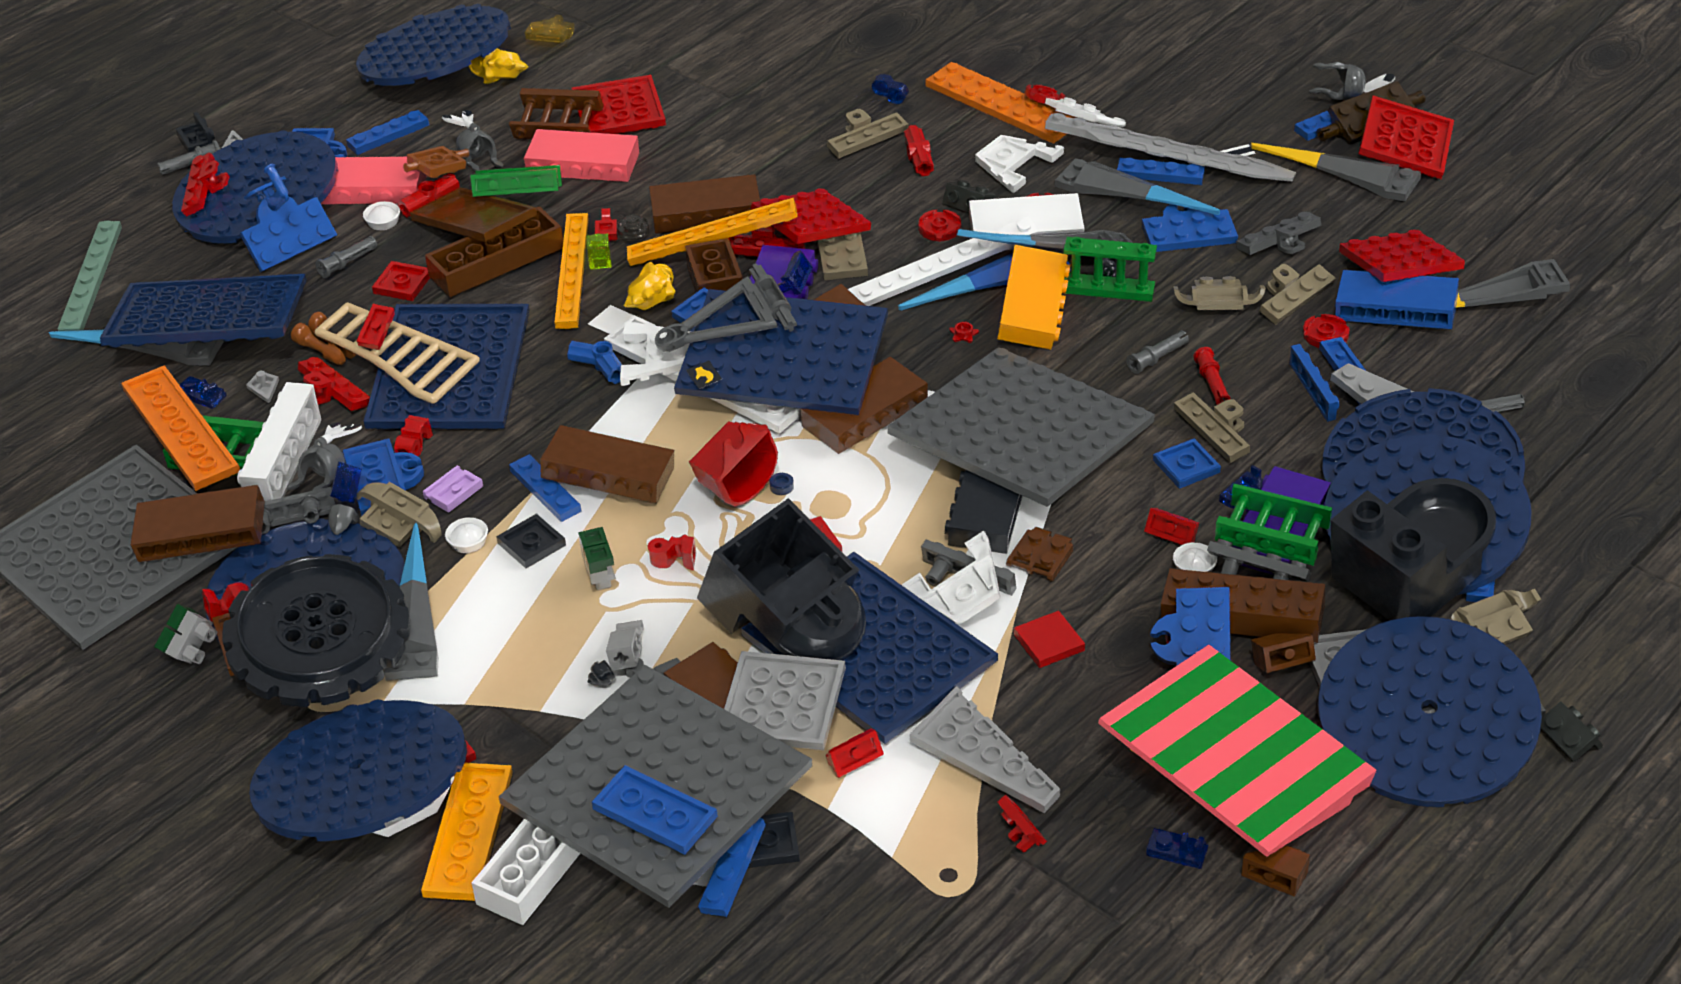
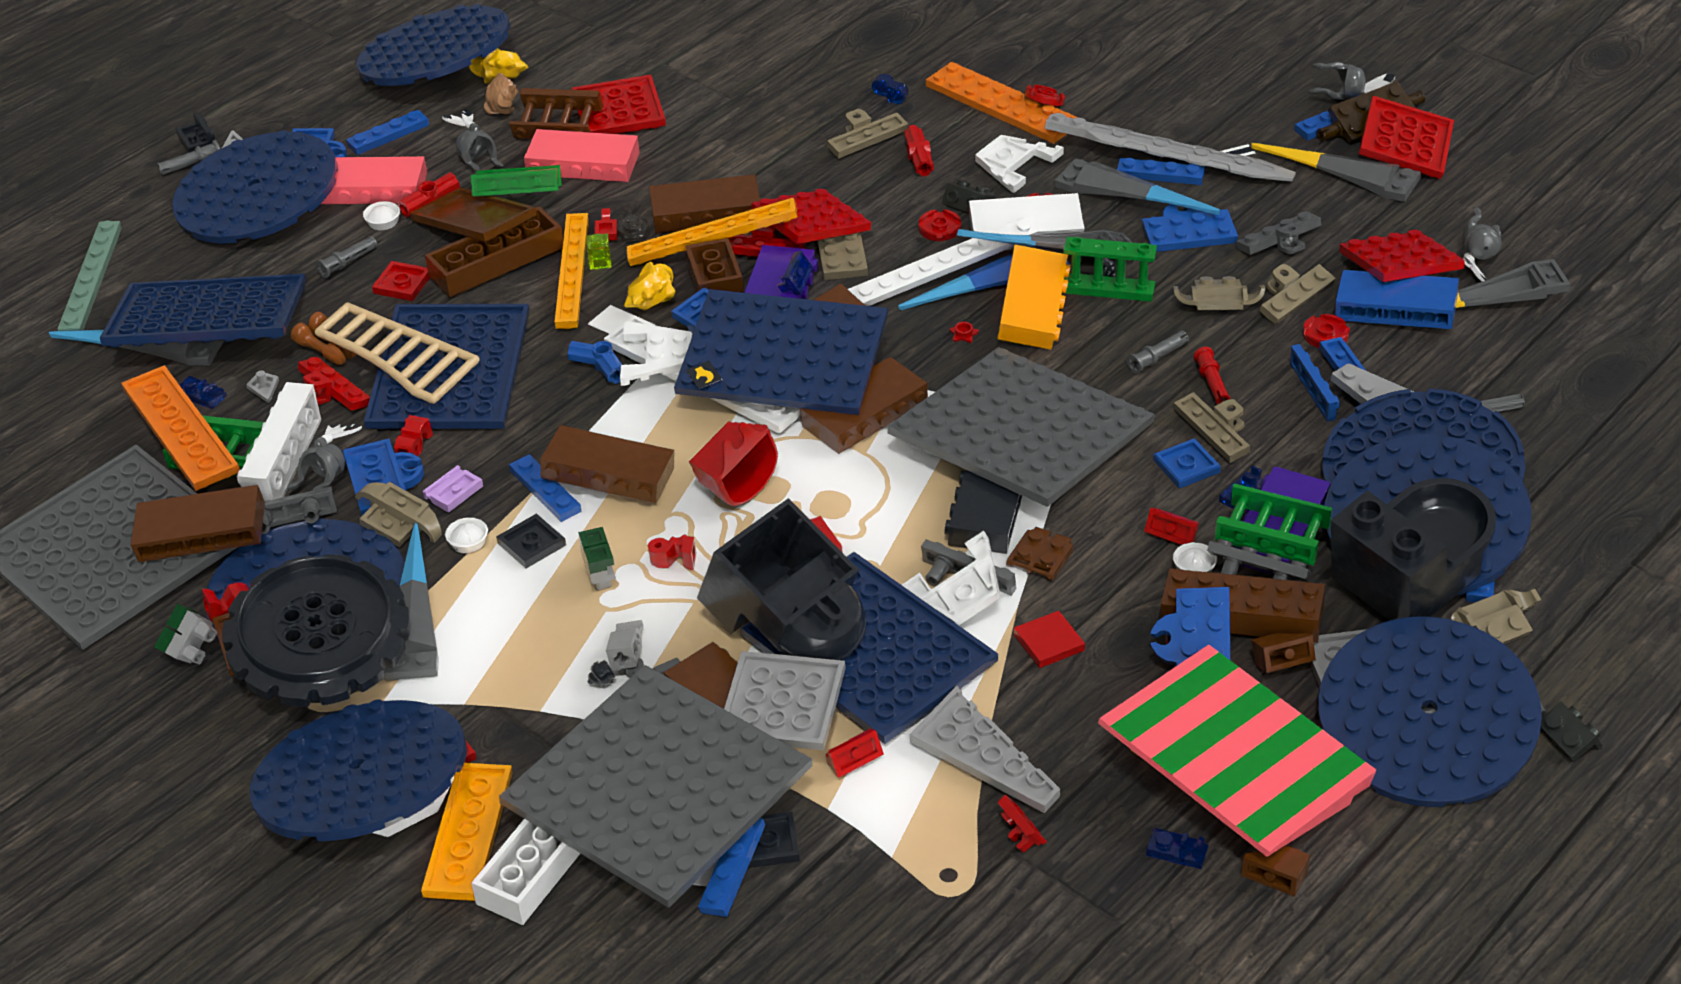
red plate [181,152,229,217] -> none
blue plate [240,164,337,272] -> none
dark grey plate [328,504,360,535] -> none
clear blue plate [330,461,362,503] -> none
red plate [357,304,395,350] -> none
dark orange plate [403,146,469,178] -> none
clear yellow plate [525,15,575,43] -> none
blue plate [592,765,718,854] -> none
dark grey piece [655,263,797,352] -> none
dark blue tile [769,472,794,495] -> none
white plate [1045,98,1126,128] -> none
none -> medium nougat hair [484,73,518,115]
none -> dark grey hair [1462,207,1502,282]

